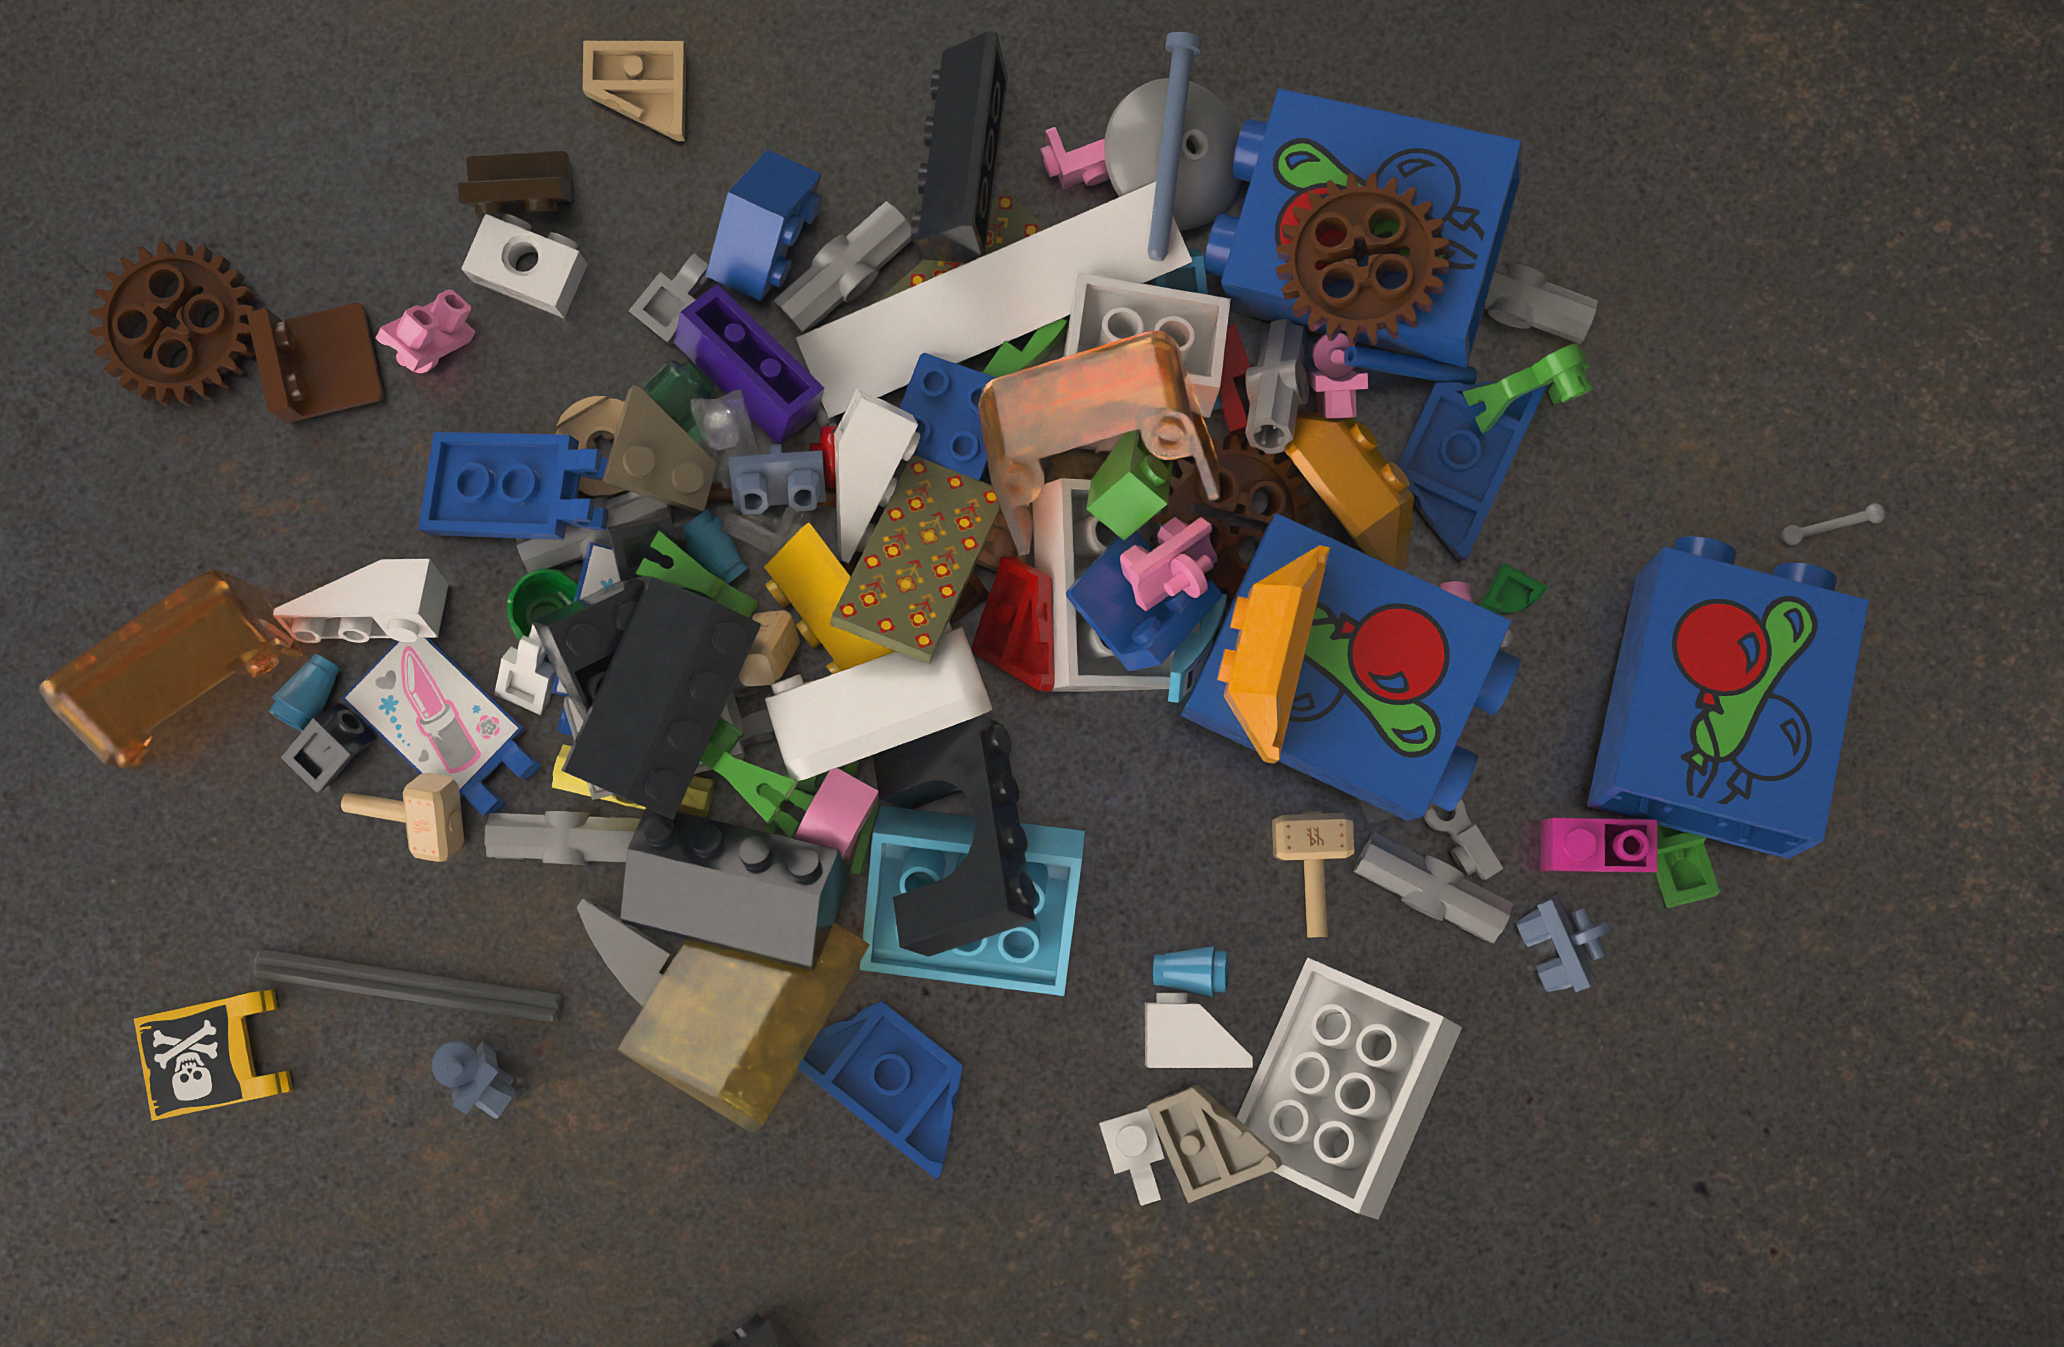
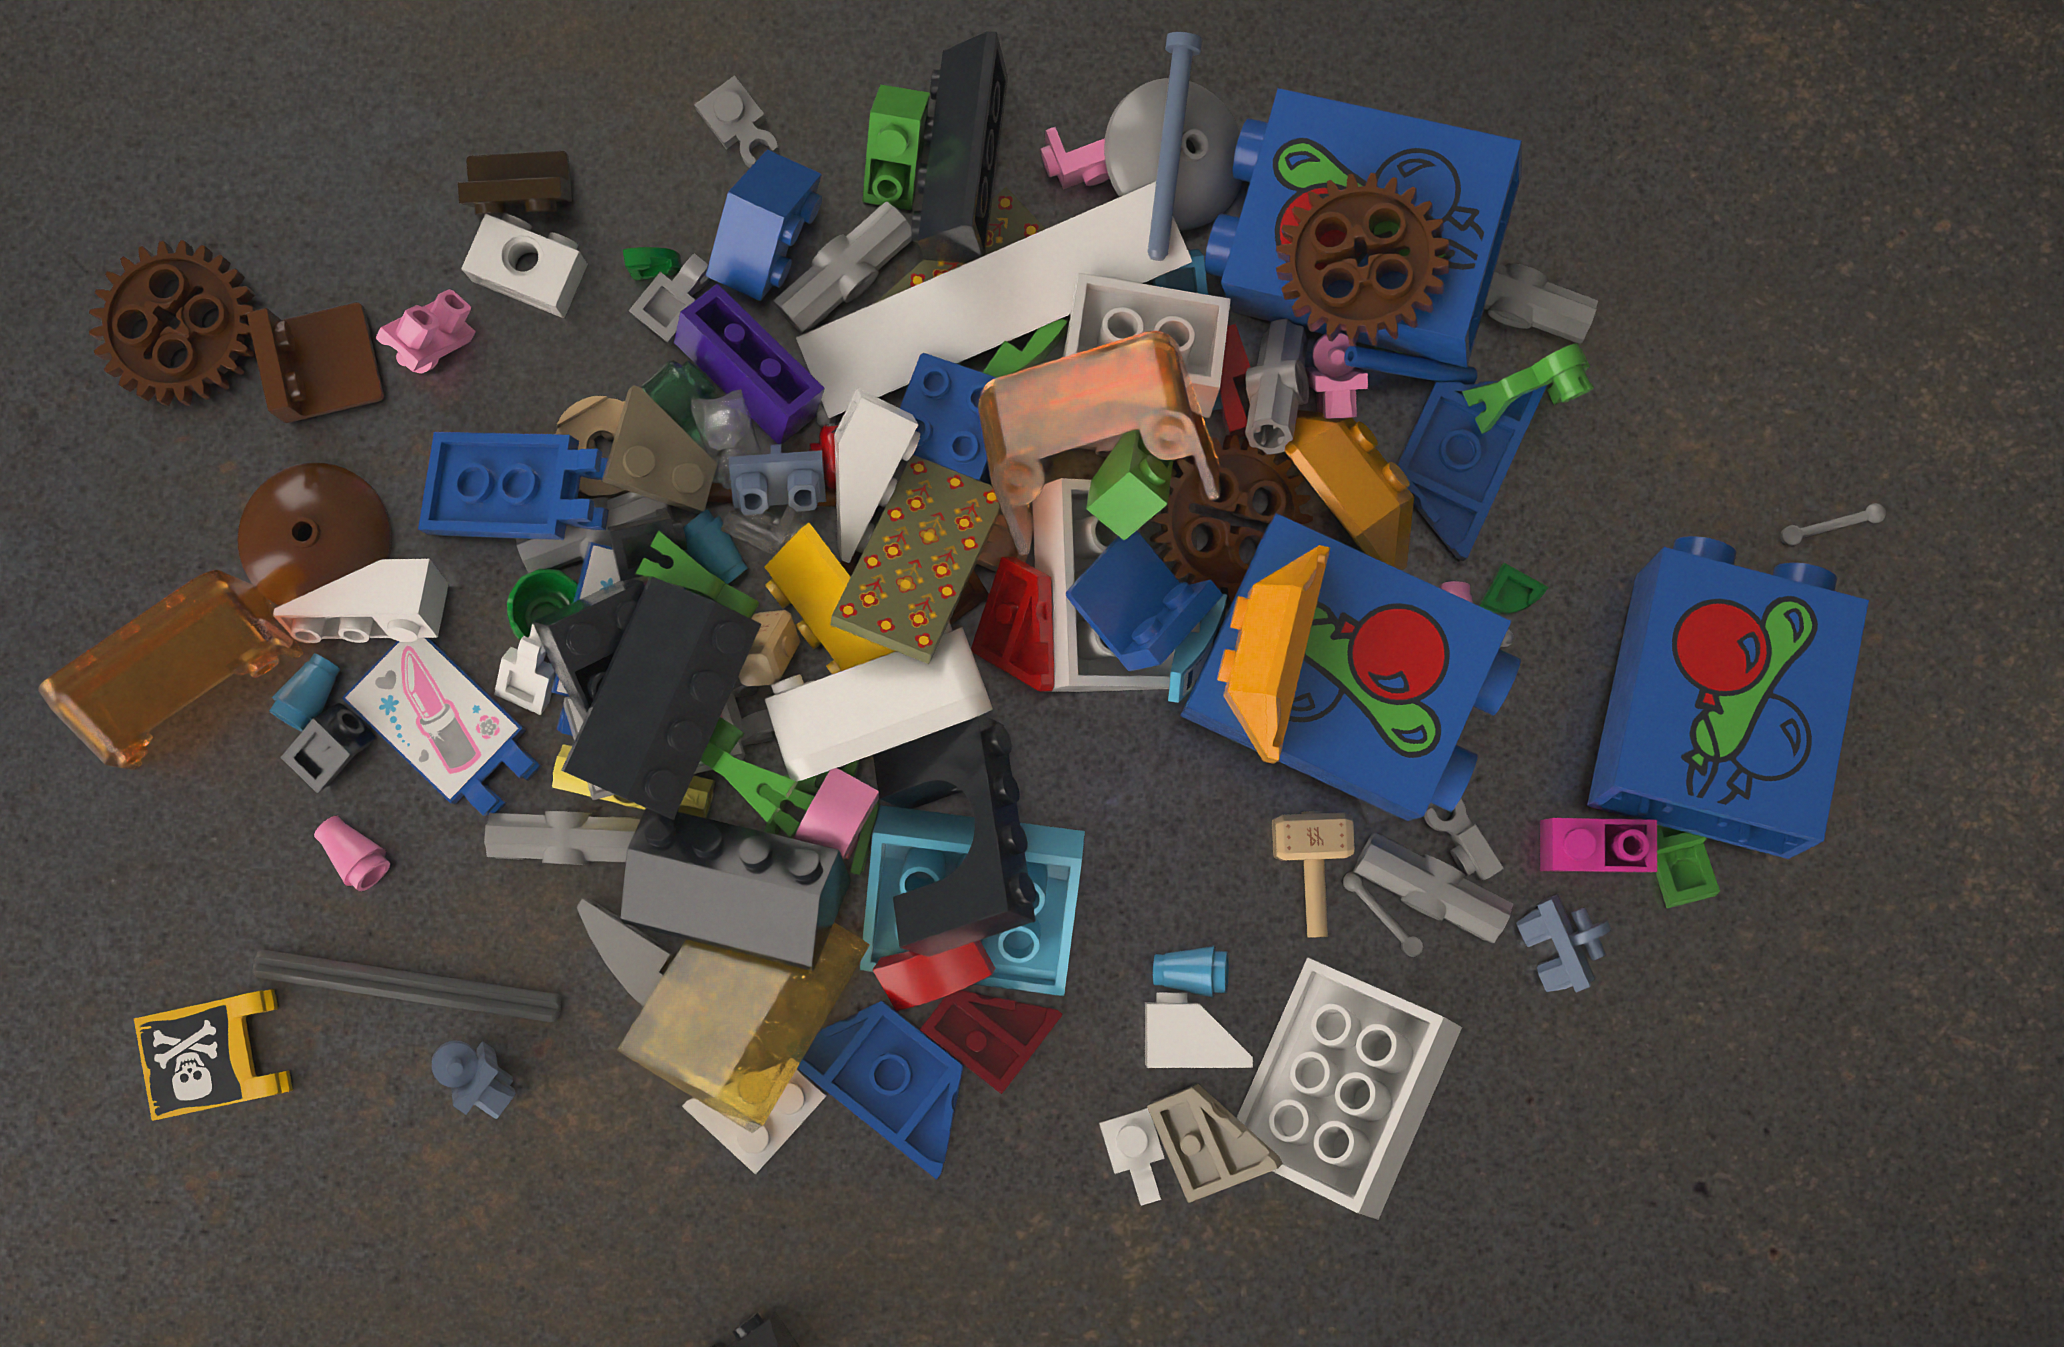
tan piece [341,773,464,862] -> none
tan wing [582,41,686,141] -> none
bright pink hips [1120,517,1218,611] -> none
none -> reddish brown dish [238,463,392,606]
none -> bright pink cone [314,816,390,891]
none -> green tile [623,247,682,281]
none -> white wing [682,1061,827,1174]
none -> light grey plate [694,75,780,168]
none -> bright green slope [862,84,930,210]
none -> red slope [872,940,996,1011]
none -> dark red wing [920,990,1063,1094]
none -> light grey hinge [1343,871,1423,957]

